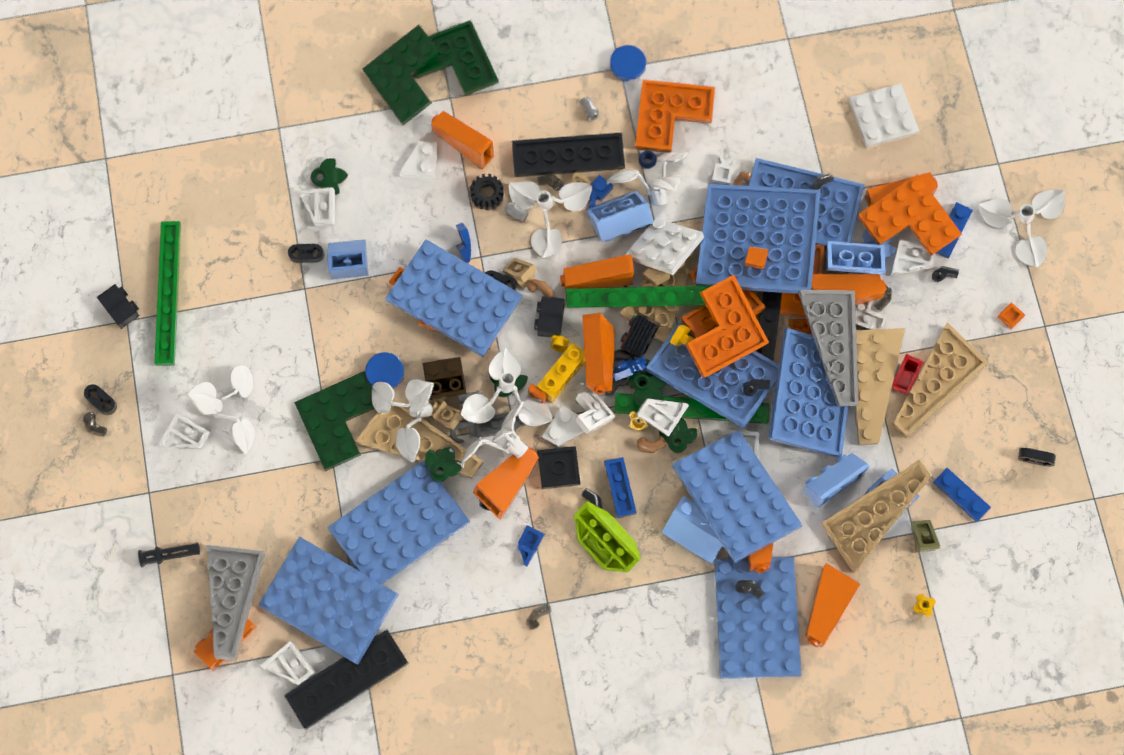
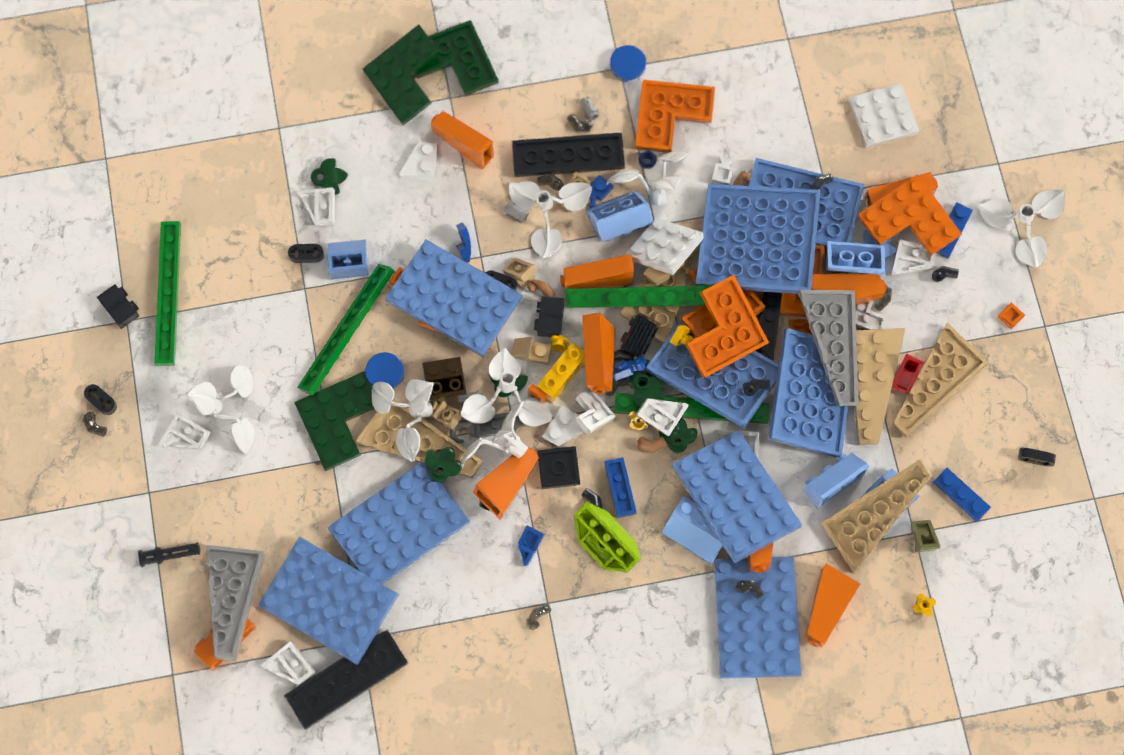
black tyre [470,174,504,210] -> none
orange tile [745,246,768,269] -> none
none -> green plate [297,263,394,395]
none -> tan slope [511,337,552,365]
none -> clear smoke arm [567,113,593,132]

